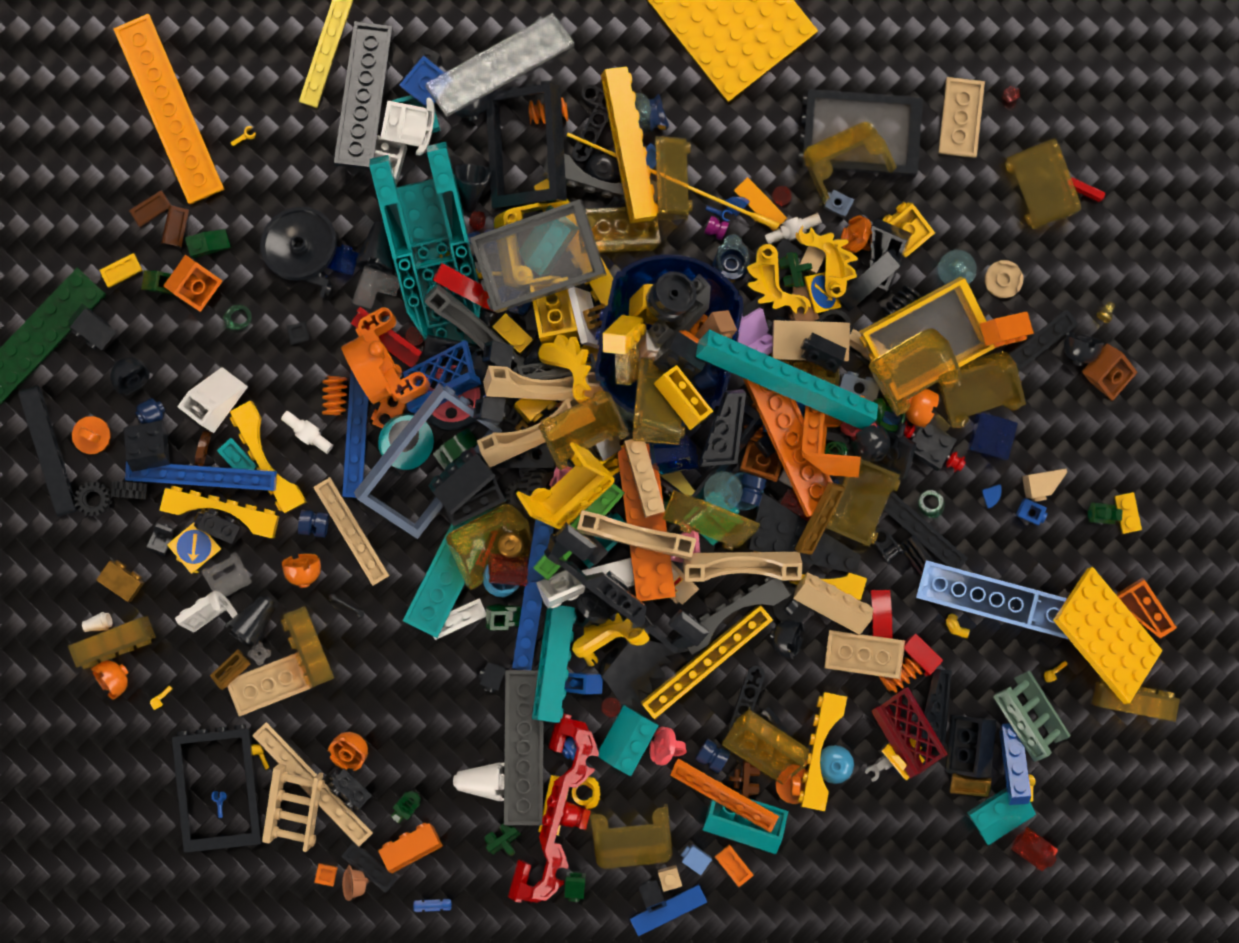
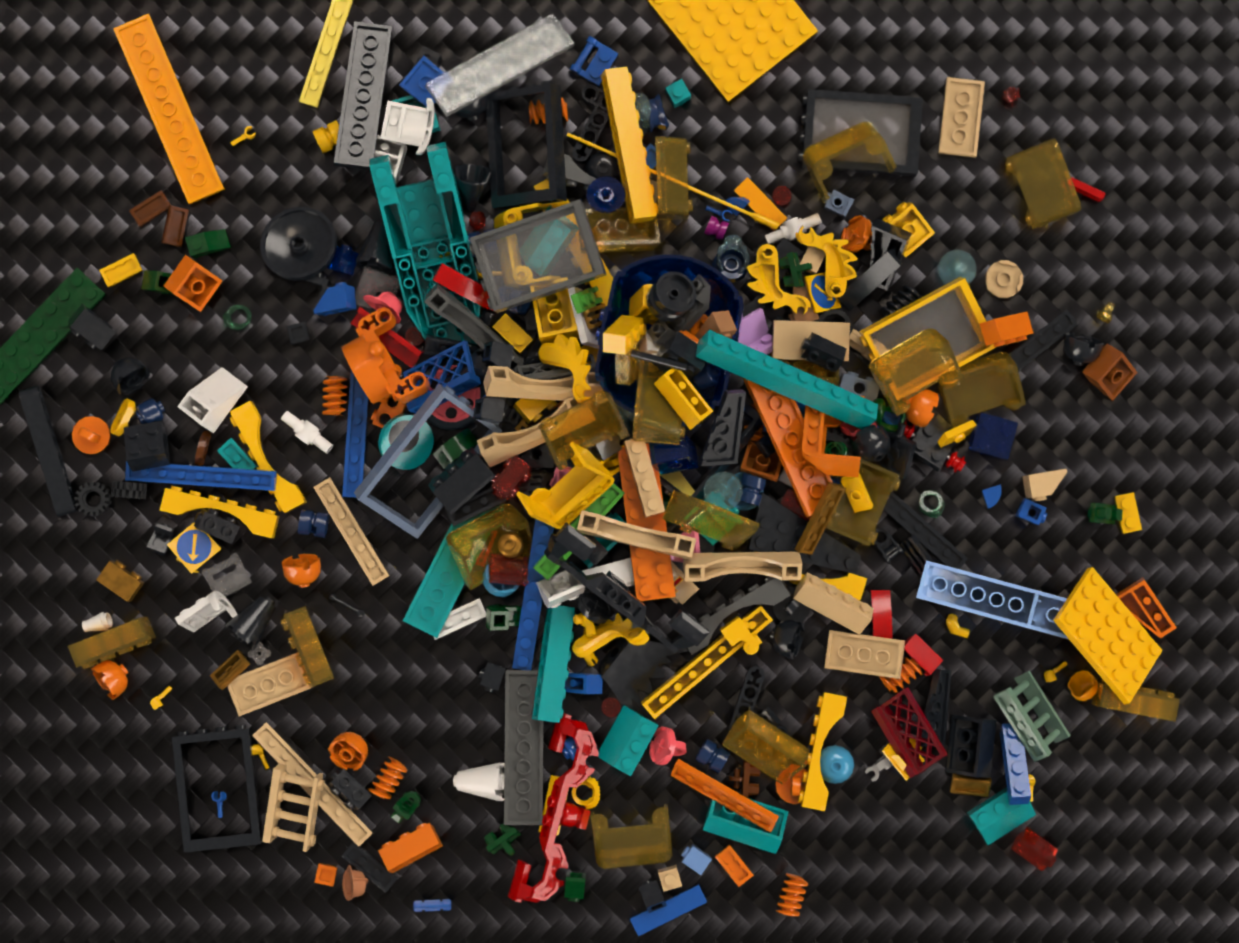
none -> yellow plate [110,398,137,436]
none -> yellow wheel [312,120,339,154]
none -> blue slope [314,282,357,316]
none -> coral piece [363,291,403,324]
none -> orange piece [368,756,408,799]
none -> clear red brick [491,455,532,501]
none -> blue plate [569,36,618,87]
none -> bright green hinge [570,286,603,314]
none -> yellow arm [573,613,596,637]
none -> clear blue dish [587,177,625,213]
none -> black bar [631,350,689,372]
none -> teal brick [665,79,691,108]
none -> yellow brick [719,616,762,655]
none -> orange piece [776,873,808,916]
none -> yellow plate [841,473,874,513]
none -> yellow plate [937,420,977,448]
none -> light orange hair [1068,670,1098,701]

